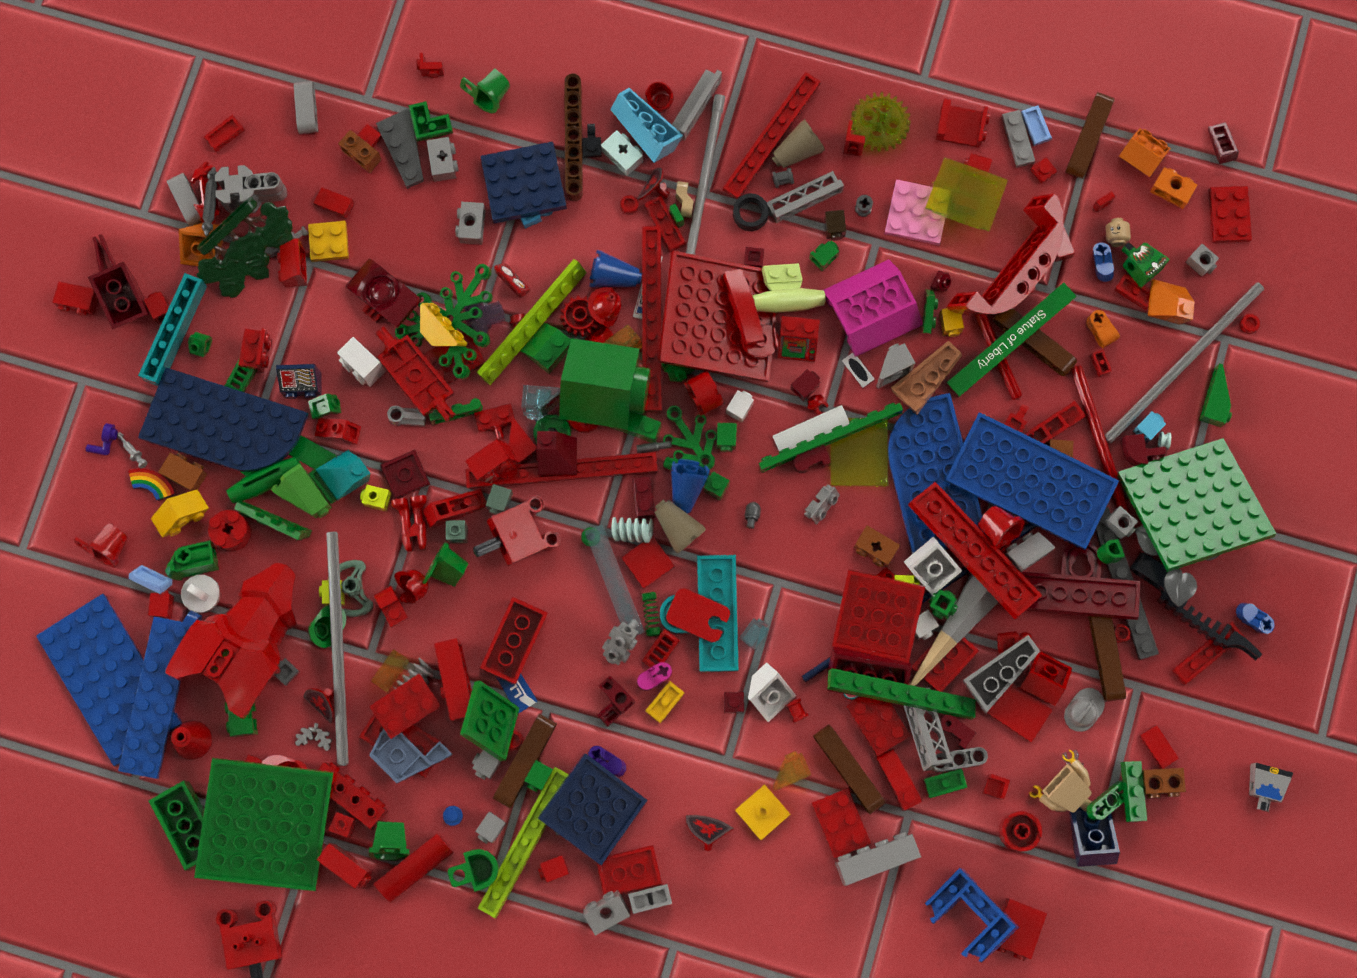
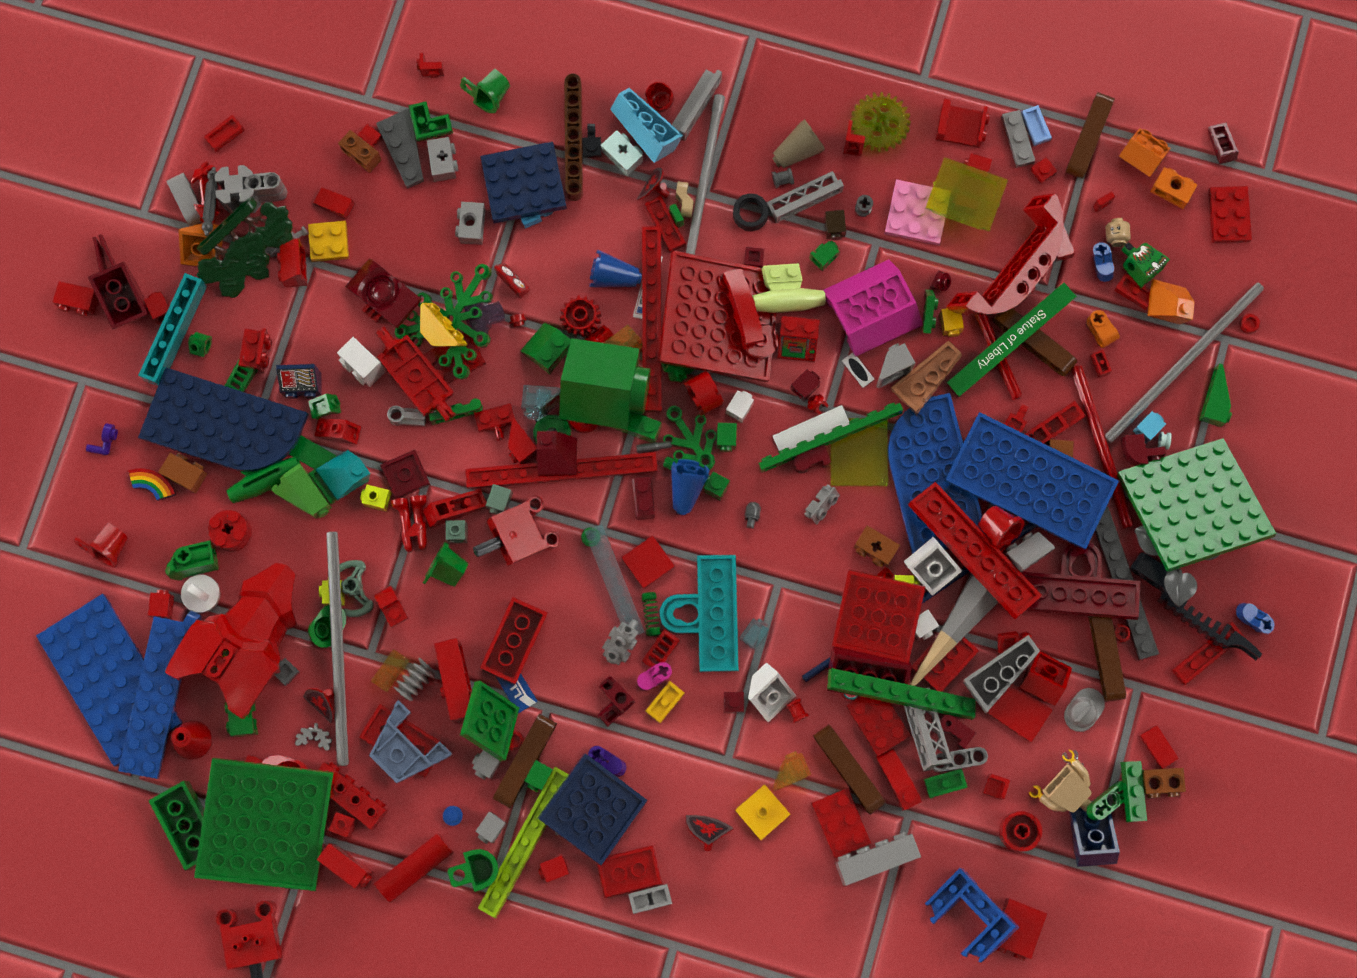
light grey piece [117,432,148,468] -> none
light blue tile [129,565,173,594] -> none
yellow brick [151,490,209,538] -> none
green wing [234,501,312,540] -> none
light grey beam [294,81,318,134] -> none
red plate [369,673,441,739] -> none
green container [369,821,410,861] -> none
red helmet [394,569,429,604] -> none
red brick [465,439,519,483] -> none
lime plate [477,259,587,385] -> none
light grey brick [583,890,630,936] -> none
red helmet [588,287,622,327] -> none
light aqua piece [611,517,654,543] -> none
red tile [620,195,639,215] -> none
dark tan cone [654,499,706,553] -> none
red piece [666,588,730,643] -> none
red plate [723,71,821,199] -> none
green brick [929,589,958,619] -> none
green plate [1097,539,1125,564] -> none
light grey brick [1103,506,1138,539] -> none
light grey brick [1186,244,1219,277] -> none
light grey torso [1249,763,1293,812] -> none

